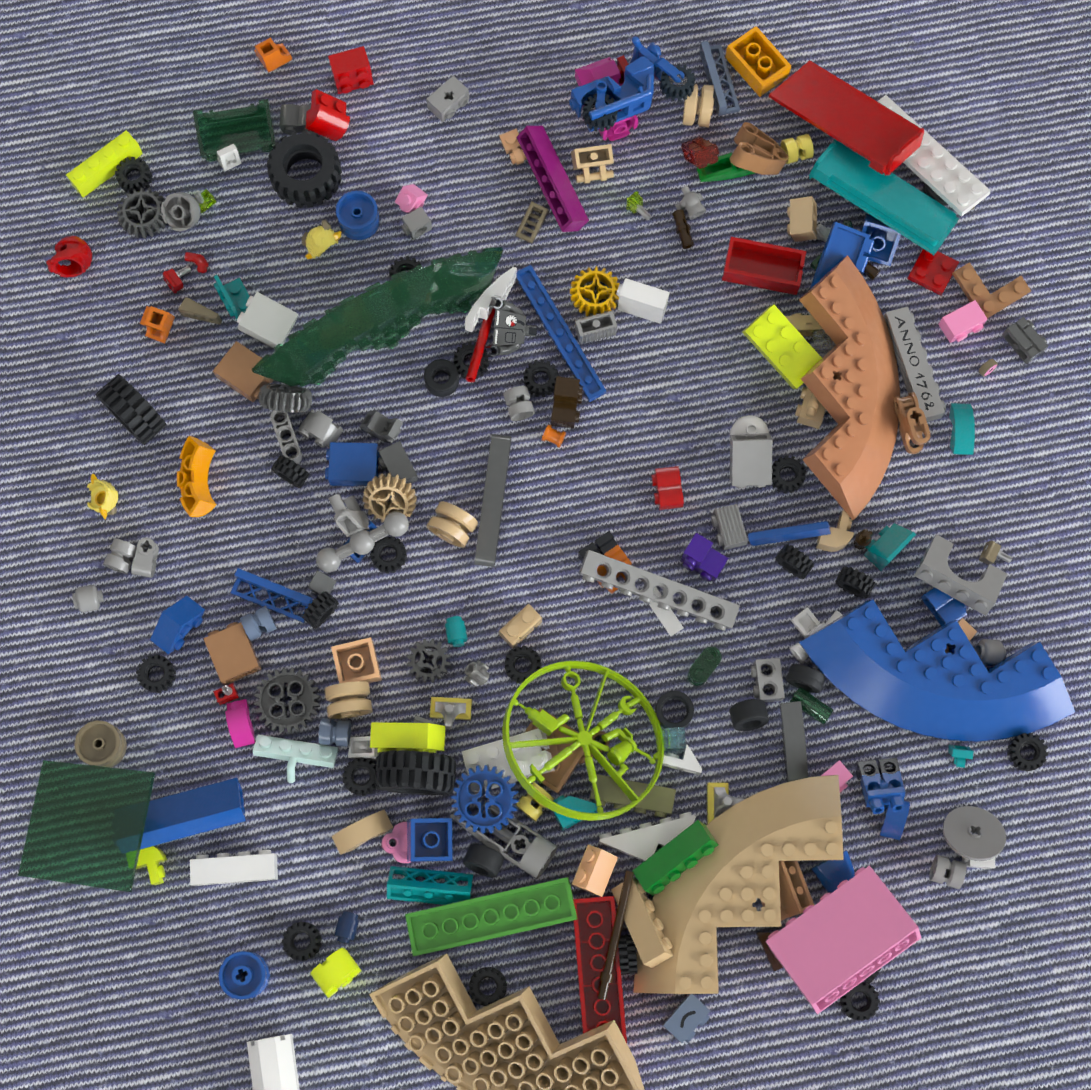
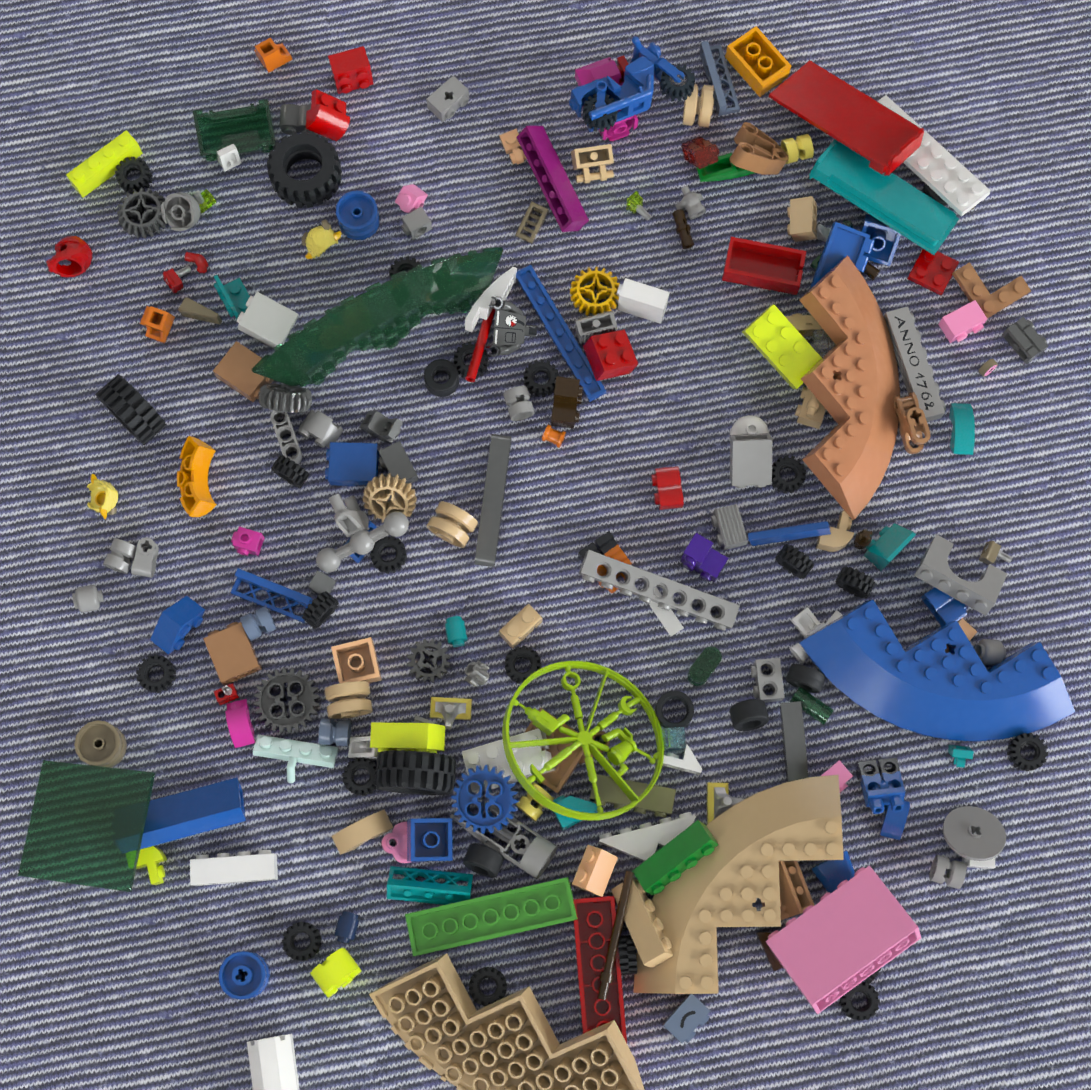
none -> dark pink brick [231,526,265,556]
none -> red brick [583,329,638,381]

